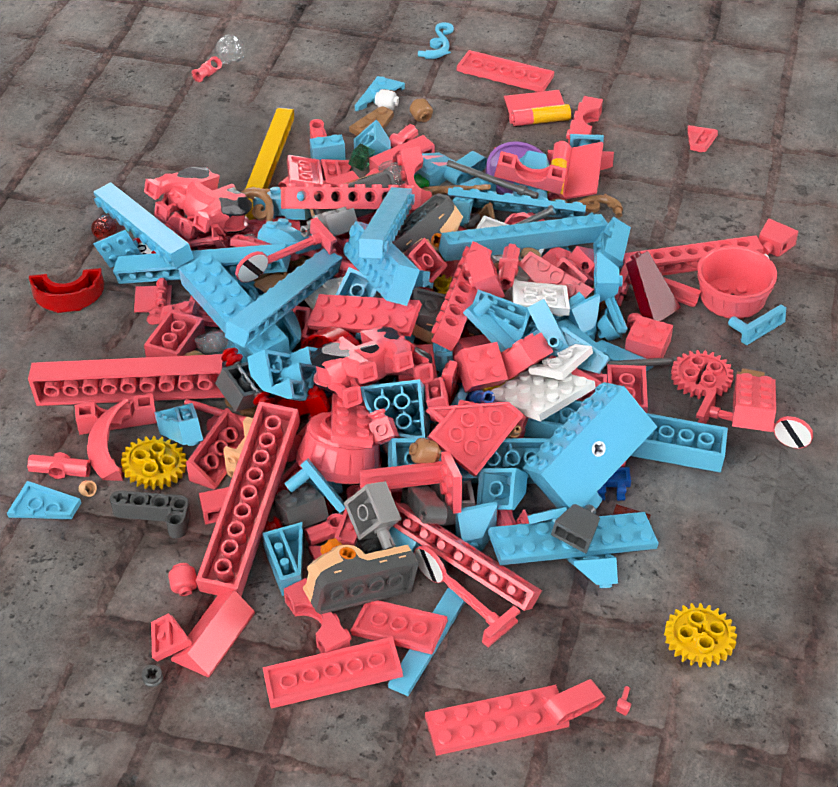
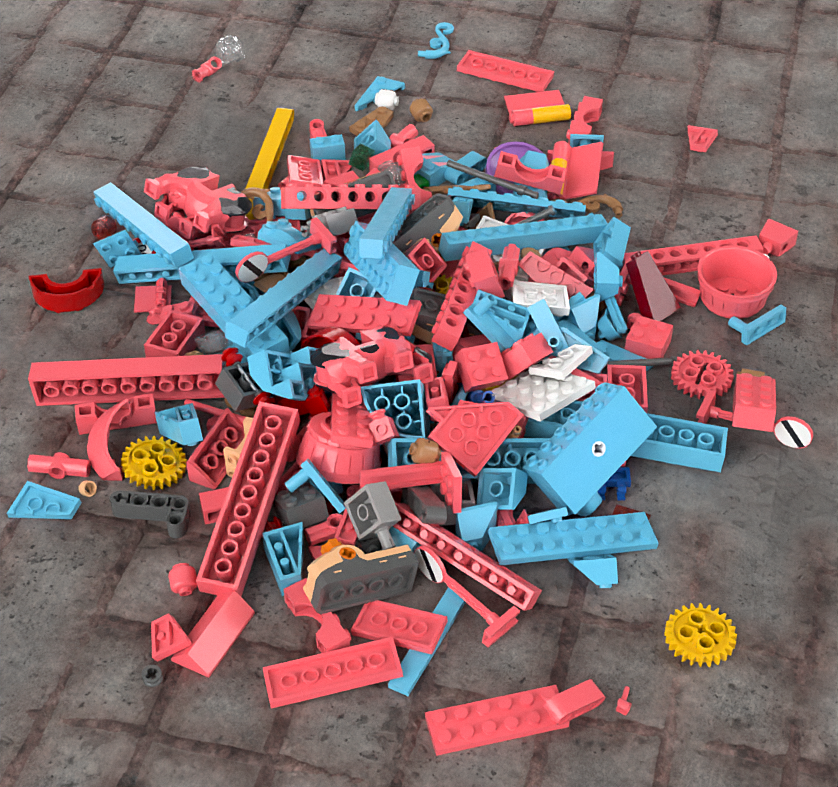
dark grey torso [551,504,600,554] -> none

